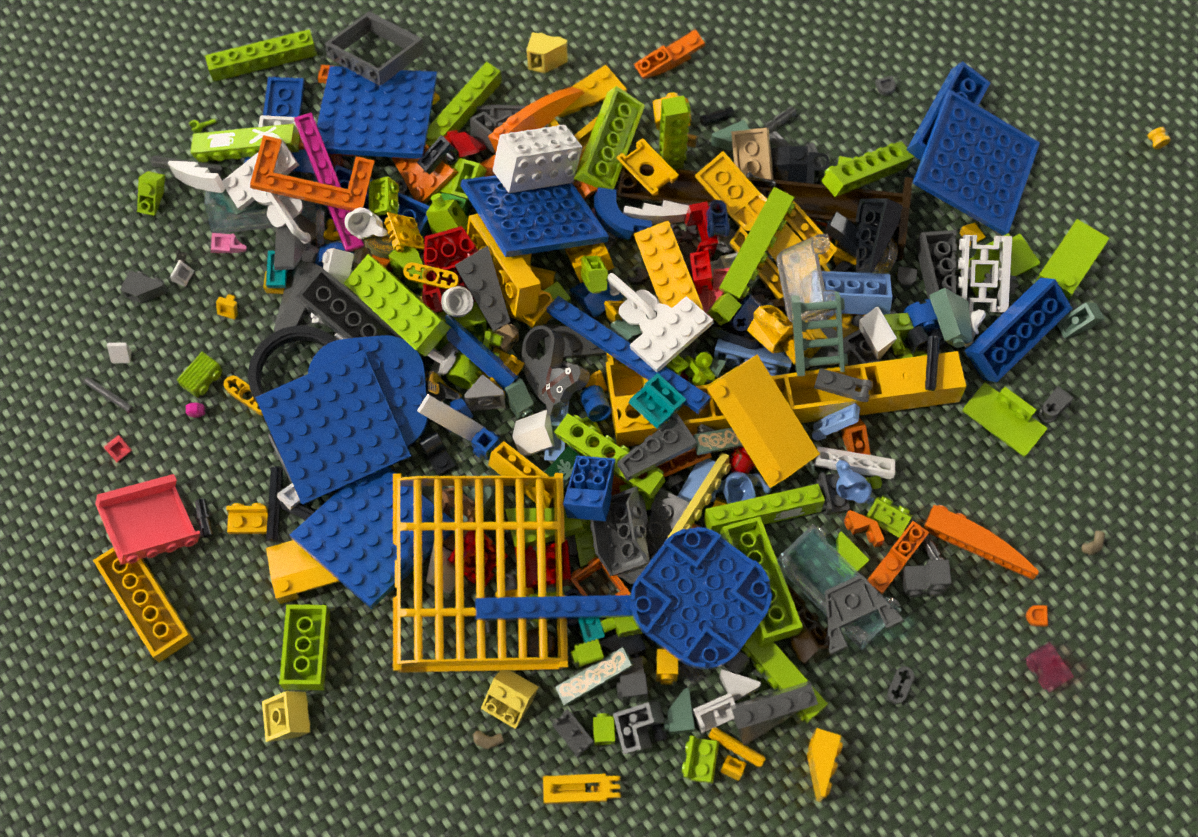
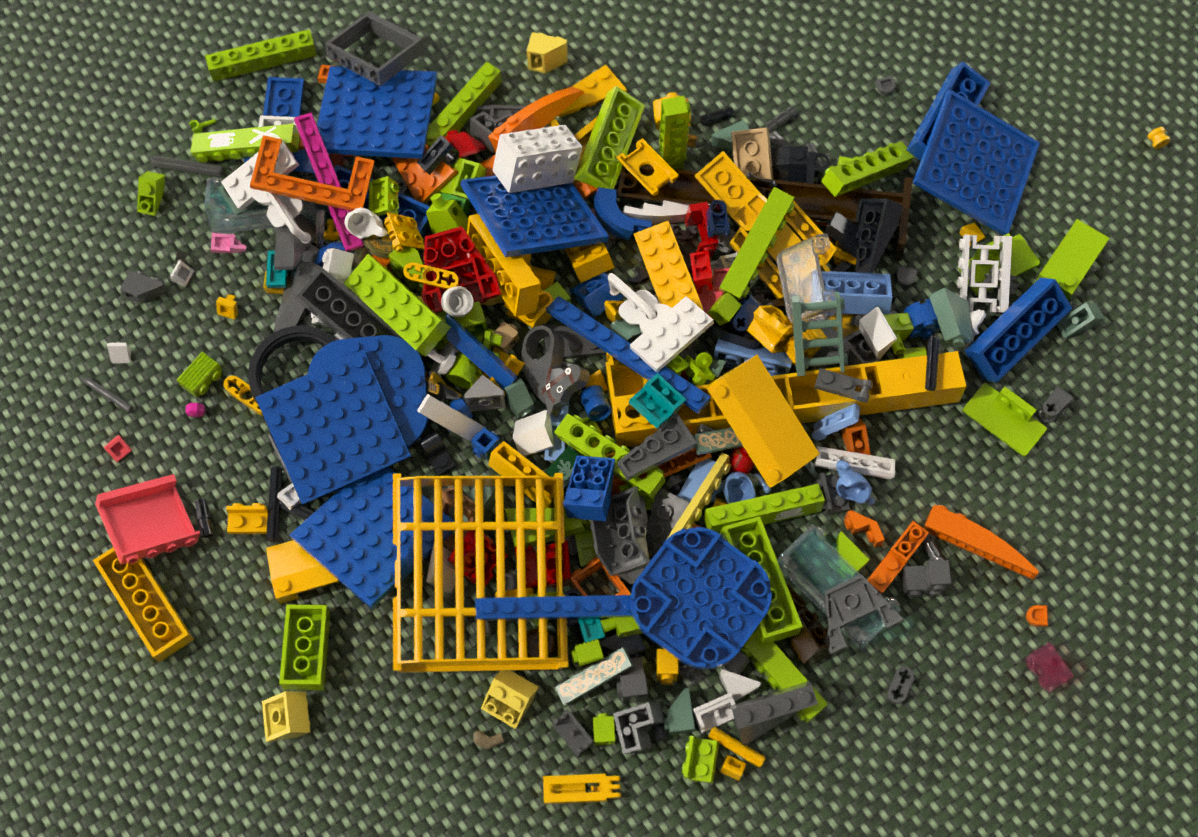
white slope [168,161,226,193] -> none
dark grey wing [455,246,510,332] -> none
lime brick [581,256,608,293] -> none
orange slope [634,29,705,79] -> none
yellow slope [807,728,843,802] -> none
lime hand [864,475,882,489] -> none
lime bracket [866,496,912,538] -> none
clear tile [874,238,898,274] -> none
black plate [905,326,949,357] -> none
dark grey wedge [915,230,957,299] -> none
dark tan arm [1081,531,1105,555] -> none

